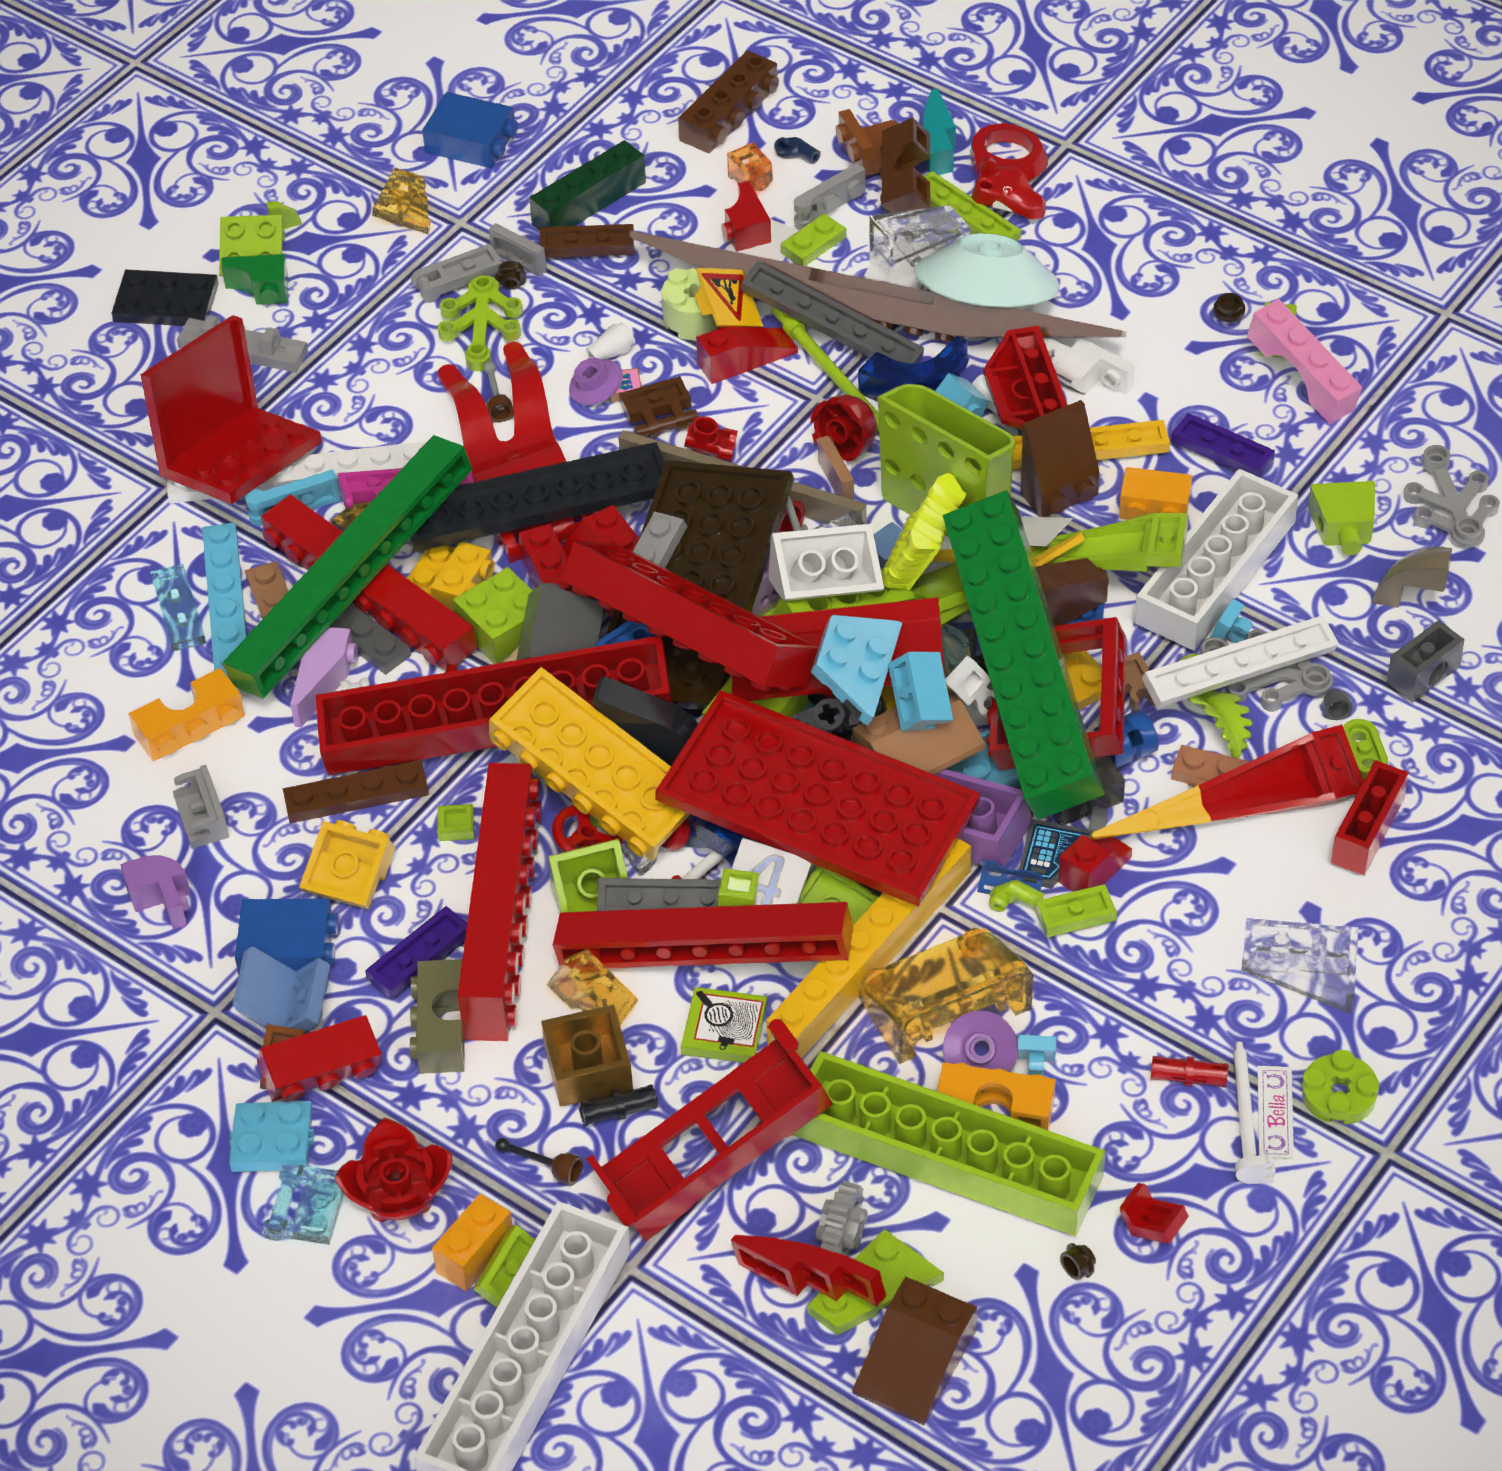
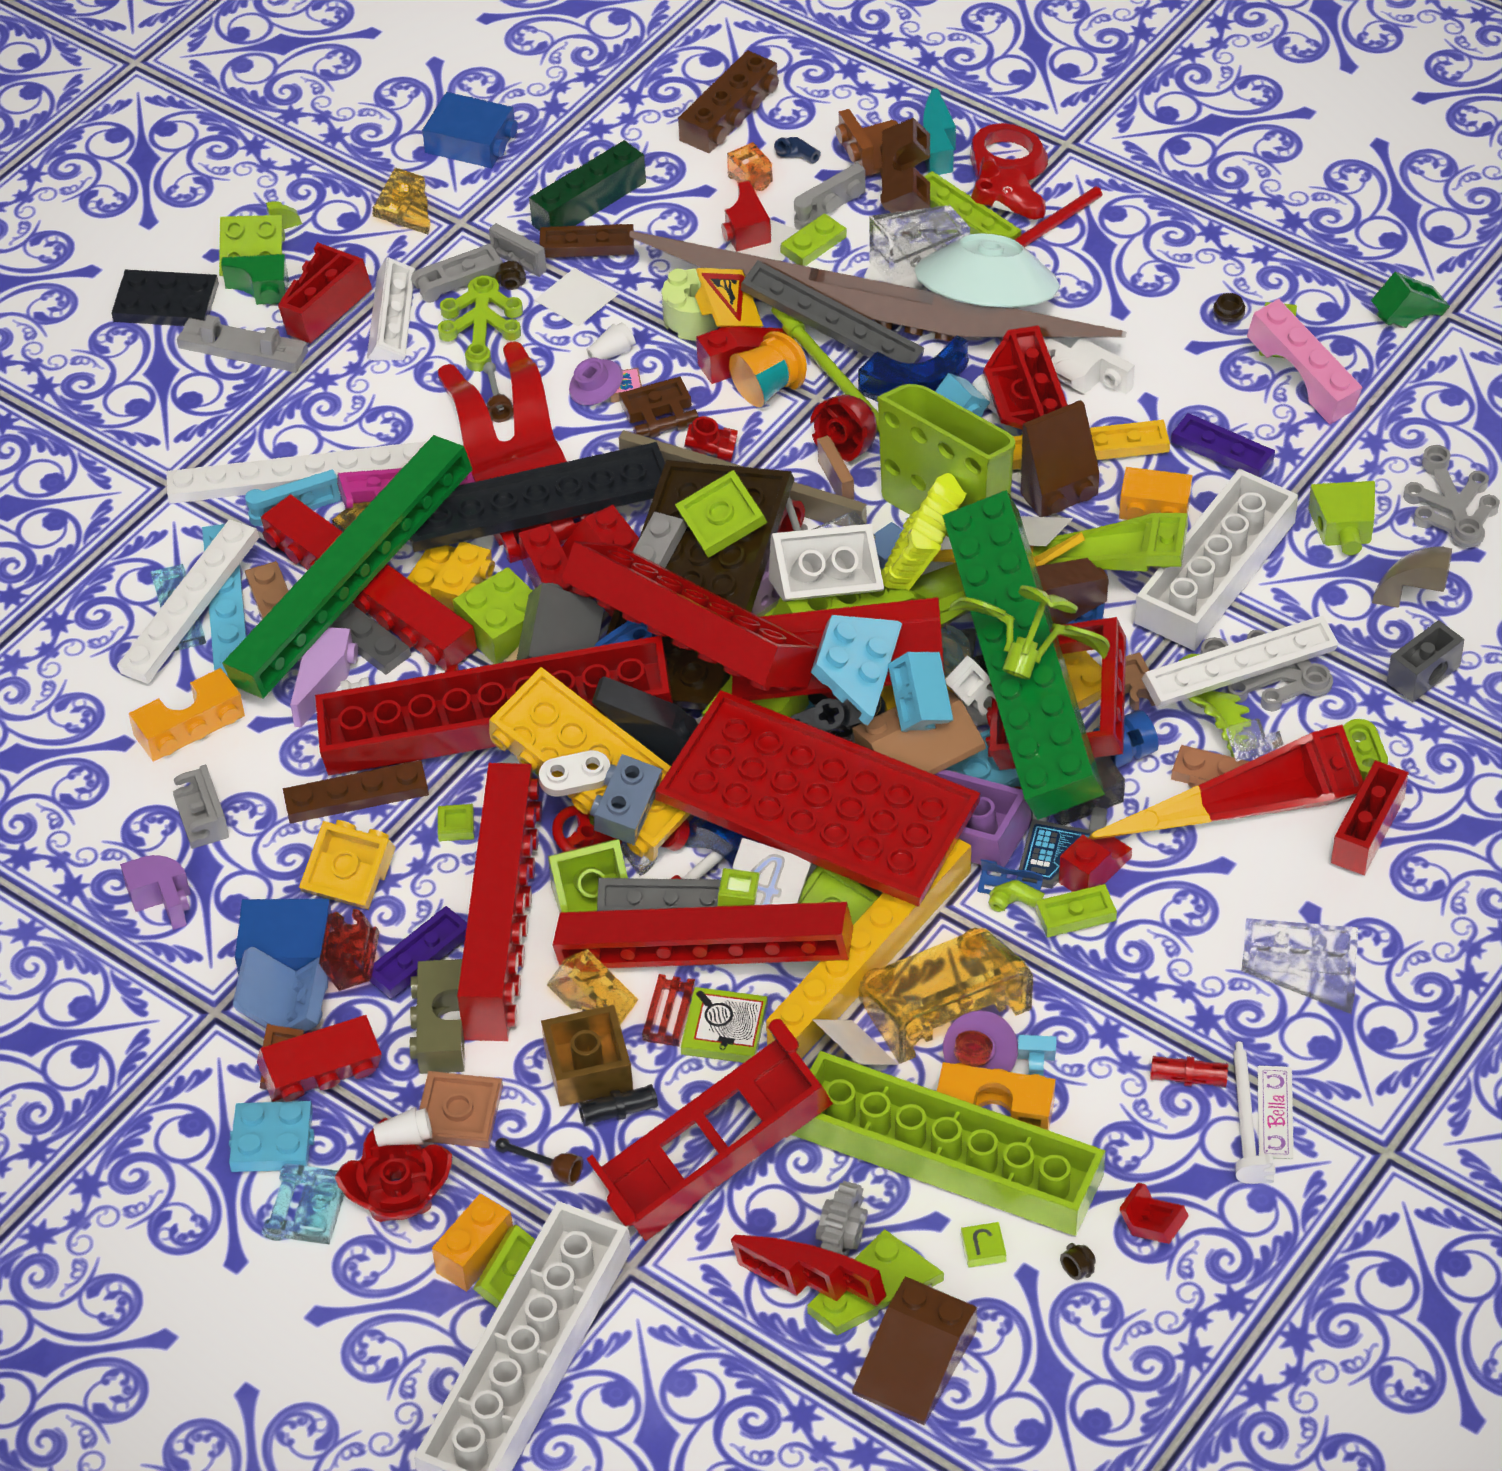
red bracket [140,315,322,505] -> none
medium azure tile [1209,599,1254,643] -> none
lime plate [1302,1050,1380,1124] -> none
dark grey hinge [1323,689,1353,720] -> none
none -> white plate [117,519,260,683]
none -> red wedge [278,242,372,344]
none -> clear red hinge [319,909,380,991]
none -> white slope [367,257,415,360]
none -> white cone [373,1107,433,1147]
none -> nougat tile [419,1071,503,1149]
none -> white sticker [535,268,618,327]
none -> white plate [539,750,610,797]
none -> sand blue brick [590,754,662,845]
none -> clear red tile [642,974,695,1047]
none -> lime plate [675,470,767,558]
none -> light orange hat [729,331,807,407]
none -> white sticker [812,1019,899,1065]
none -> lime plant [949,585,1110,680]
none -> clear red tile [953,1030,993,1066]
none -> lime tile [961,1222,1007,1268]
none -> red bar [1014,186,1102,247]
none -> clear bracket [1226,718,1284,761]
none -> green arch [1371,271,1450,328]

